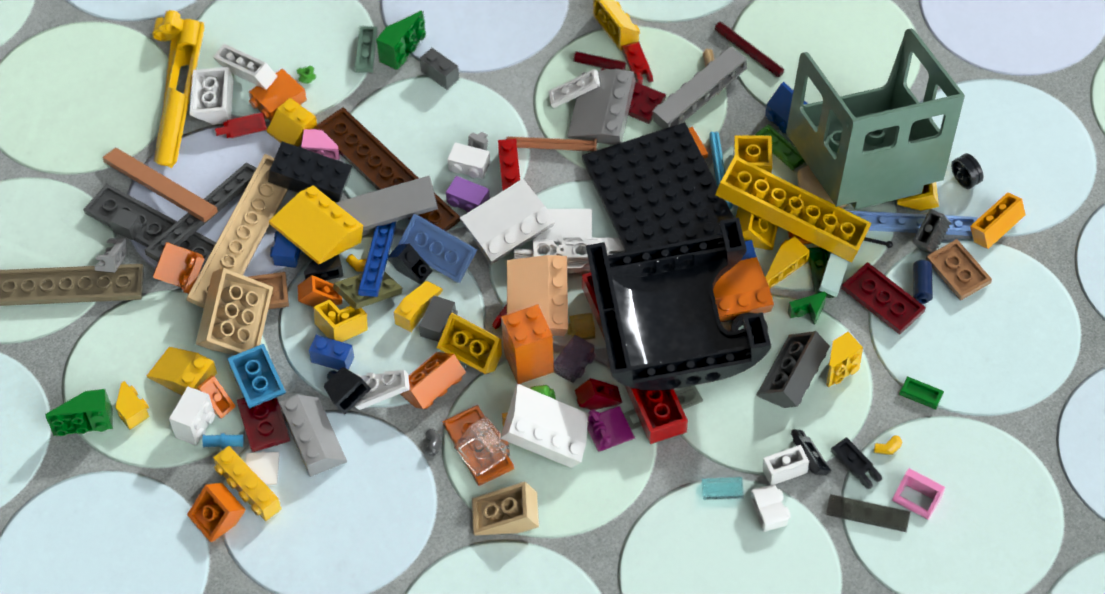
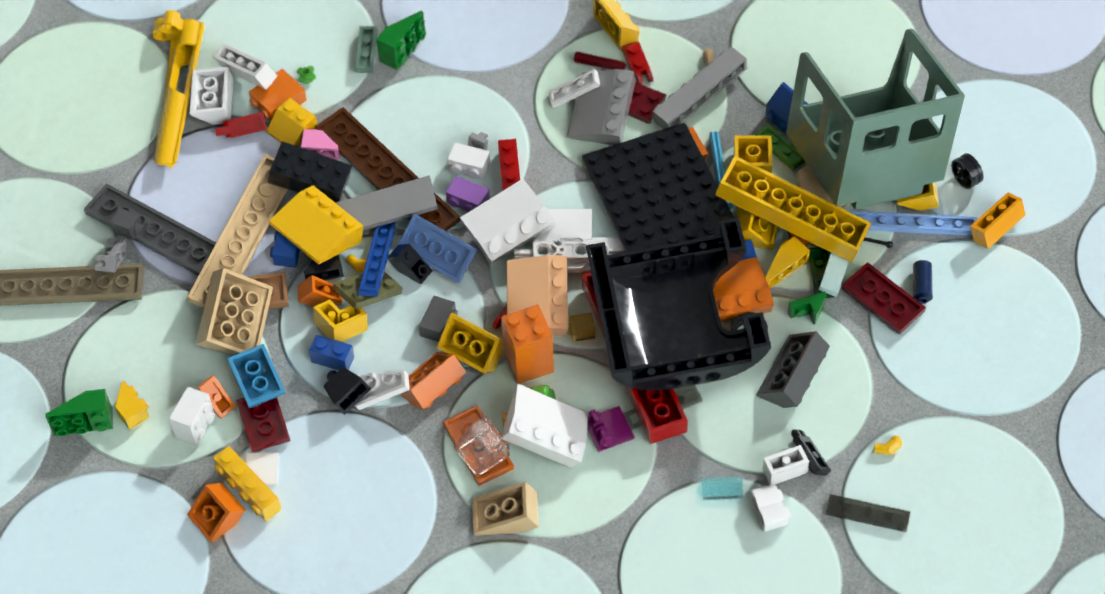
nougat tile [102,148,218,222] -> none
dark grey plate [145,162,257,262] -> none
yellow slope [147,347,217,395] -> none
orange bracket [153,242,205,294] -> none
dark azure pin [202,433,244,449] -> none
light grey slope [279,395,347,477] -> none
yellow slope [394,280,443,332] -> none
dark grey brick [420,48,459,90] -> none
dark grey arm [425,428,442,457] -> none
nougat axle [506,136,597,151] -> none
brick [554,335,596,383] -> none
dark red slope [575,378,622,410] -> none
dark red axle [715,21,784,77] -> none
yellow slope [826,331,863,387] -> none
black hinge [831,437,882,489] -> none
bright pink tile [892,468,945,520] -> none
green tile [899,376,944,410] -> none
dark grey brick [912,209,952,254] -> none
medium nougat plate [926,239,992,301] -> none

